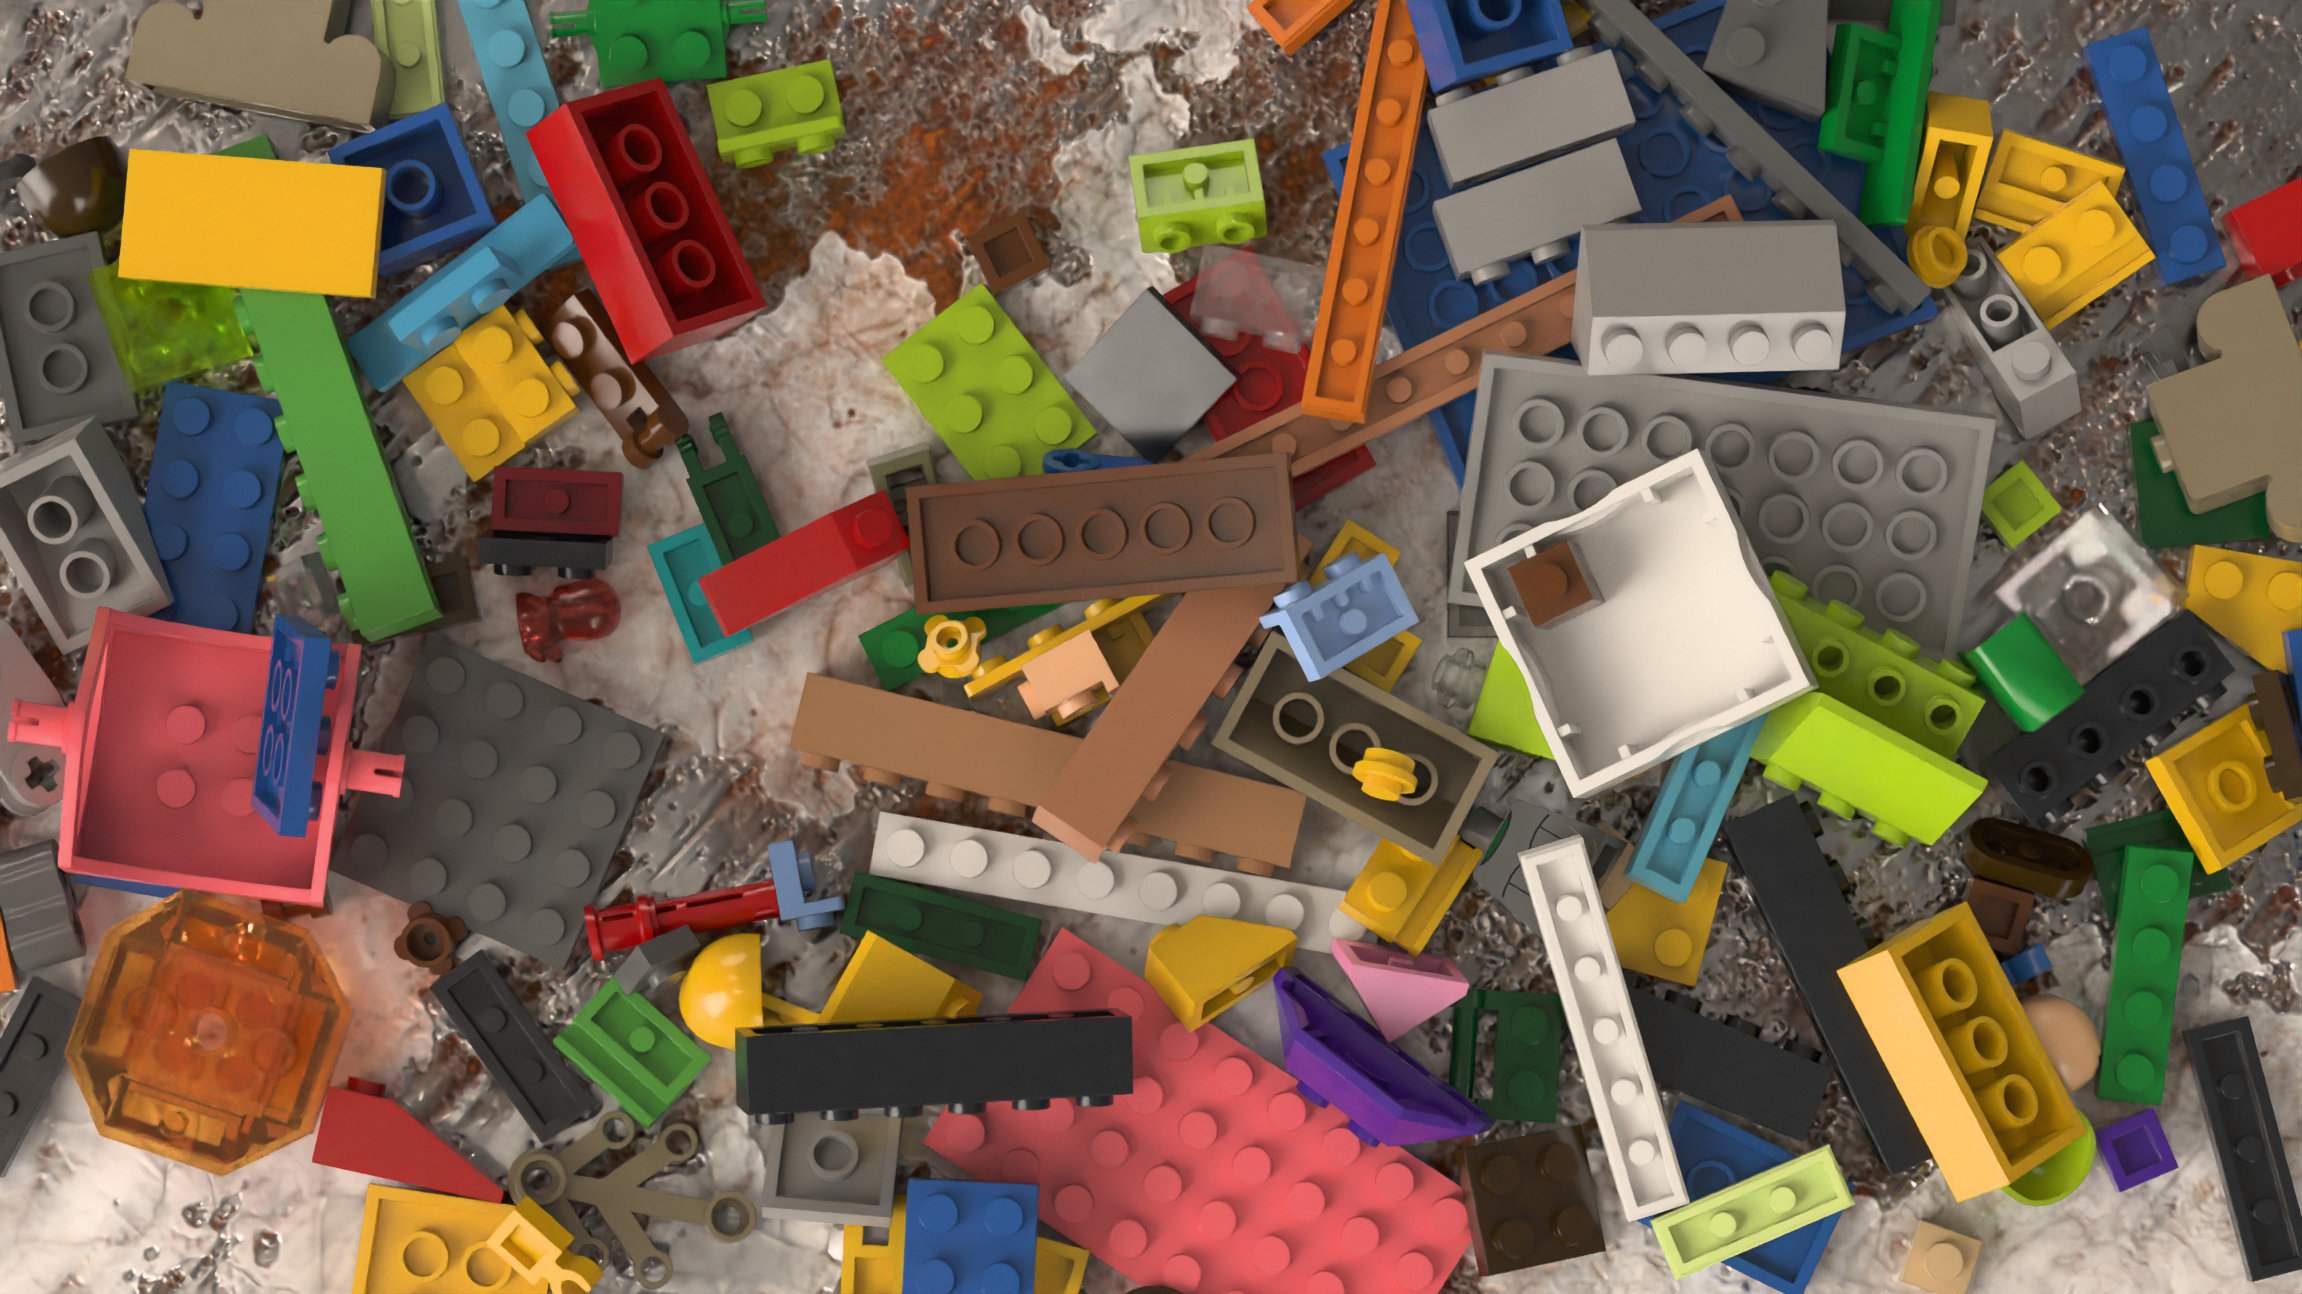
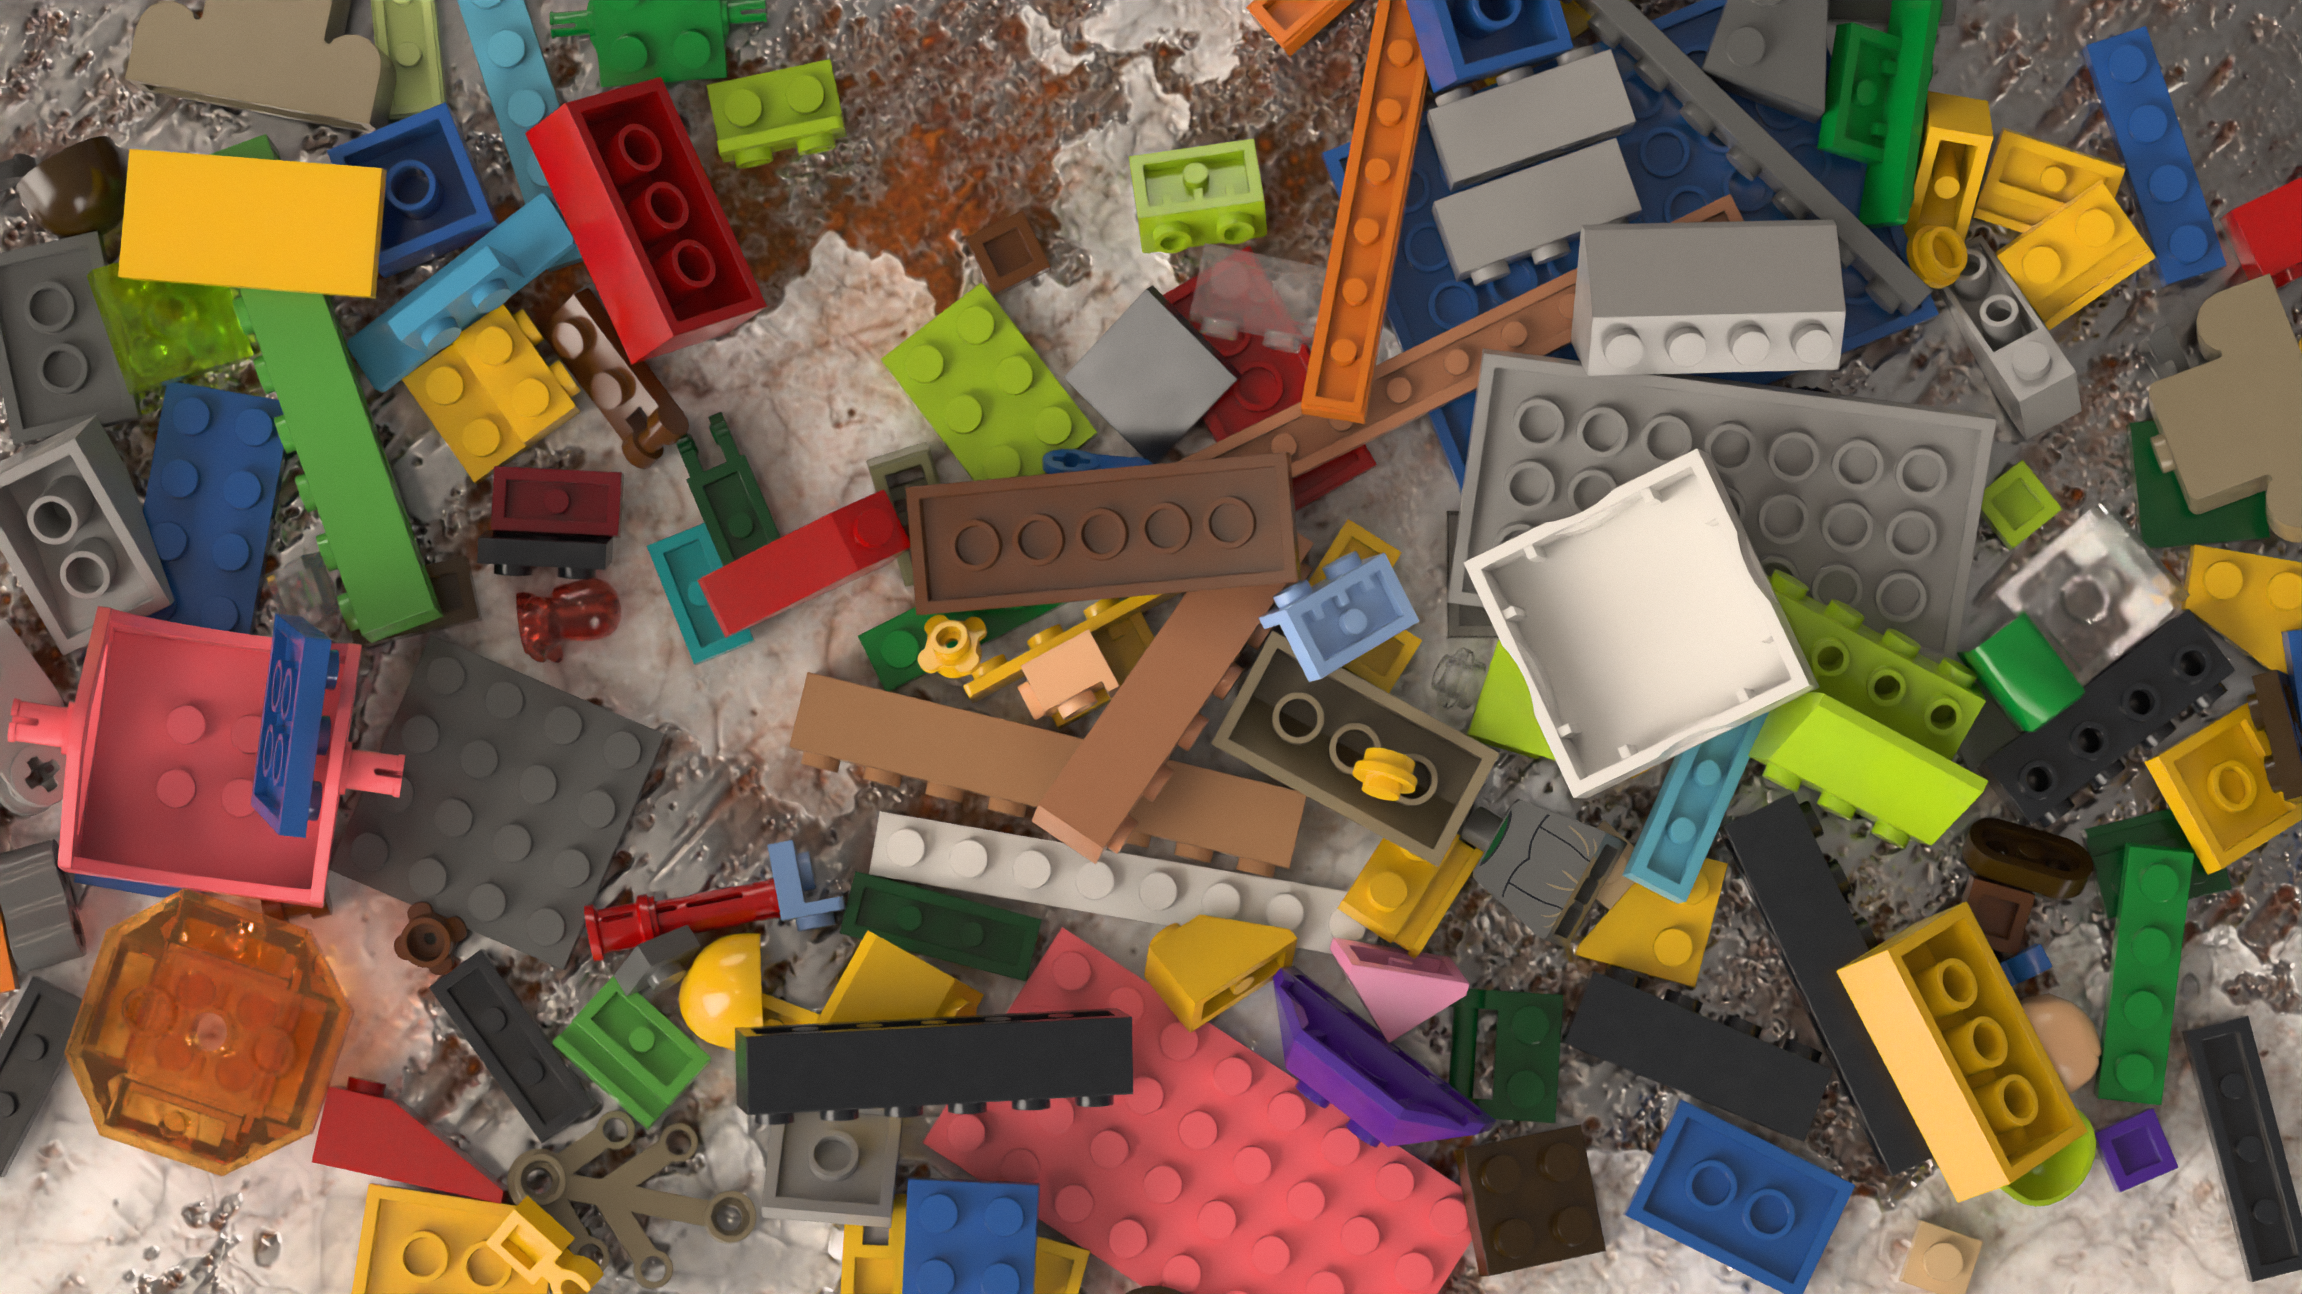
reddish brown brick [1507,540,1606,630] -> none
white tile [1518,834,1690,1222] -> none
yellowish green tile [1649,1144,1855,1280] -> none

